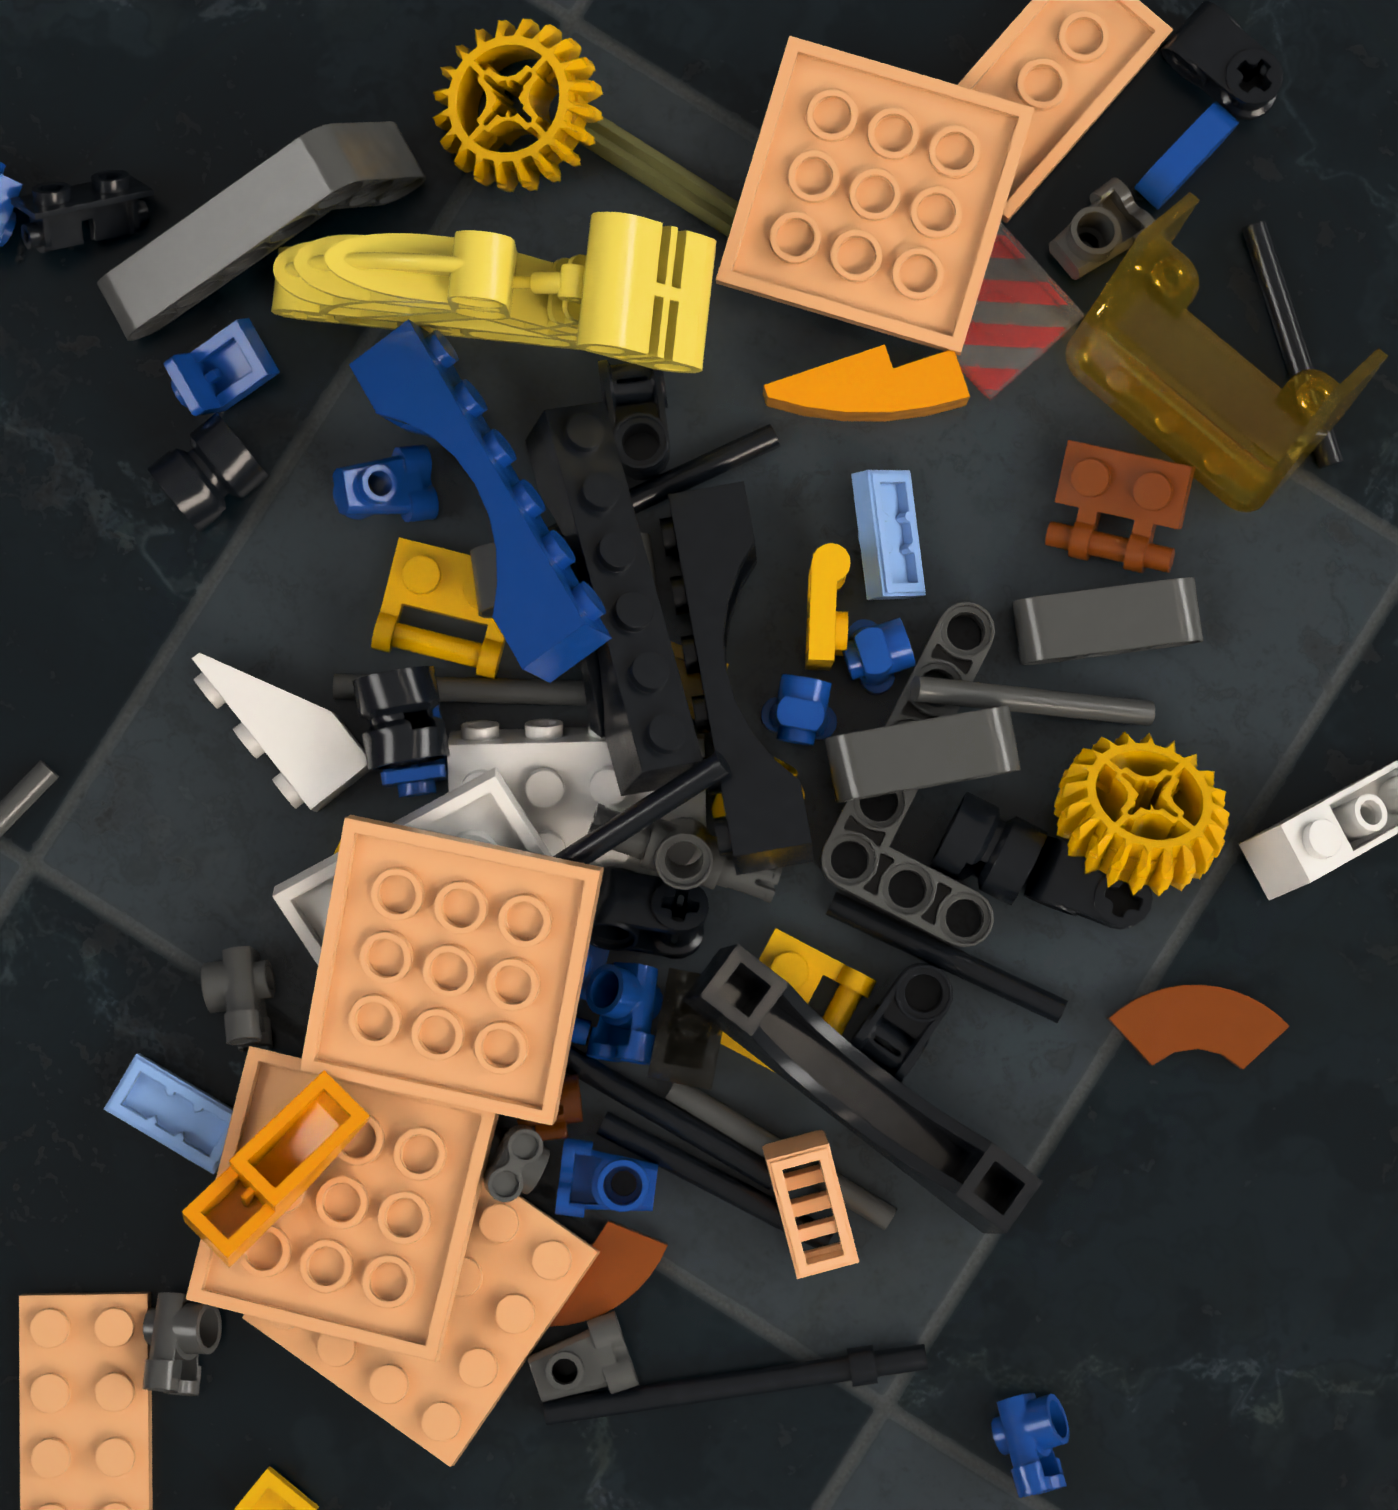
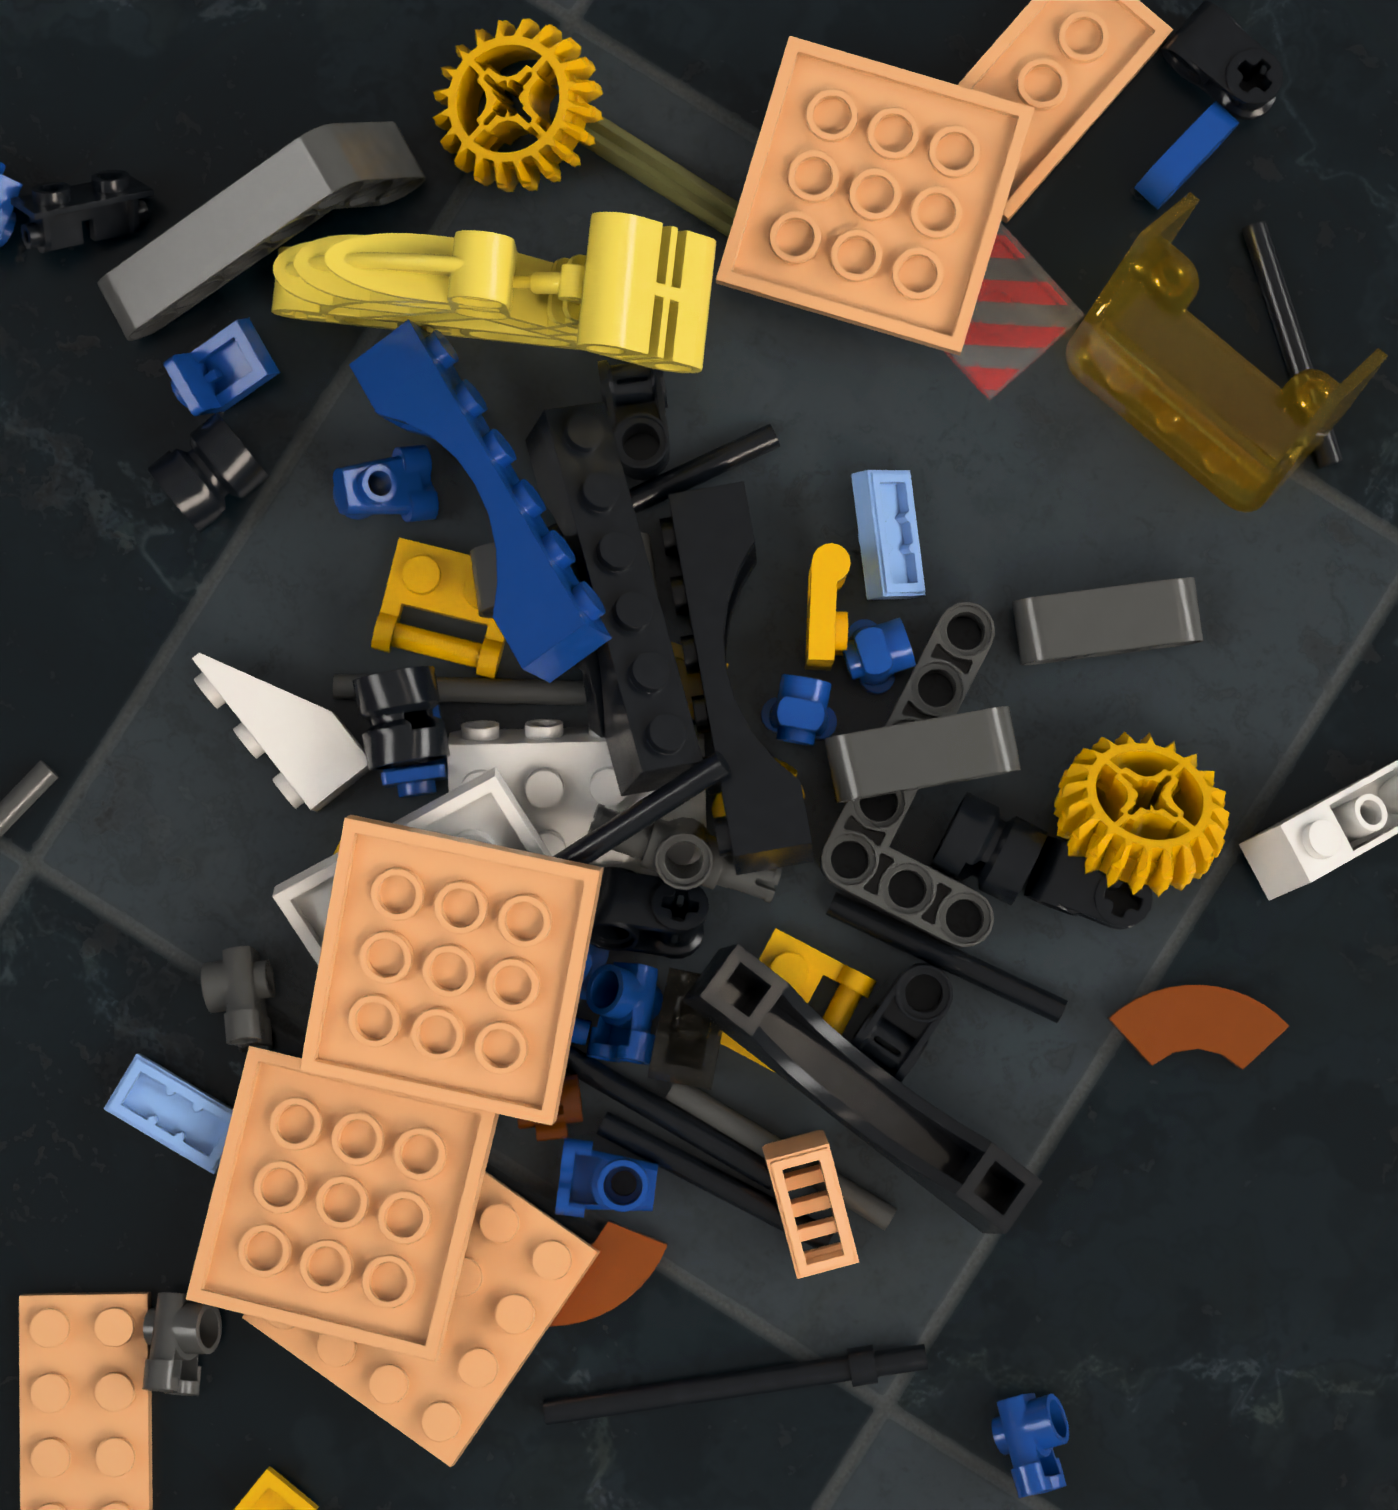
light orange slope [182,1070,370,1268] -> none
dark grey plate [483,1124,550,1202] -> none
dark grey plate [527,1311,639,1402] -> none
light orange slope [763,344,970,422] -> none
dark grey bar [910,676,1156,726] -> none
dark orange plate [1045,440,1195,574] -> none
dark grey plate [1049,177,1160,280] -> none

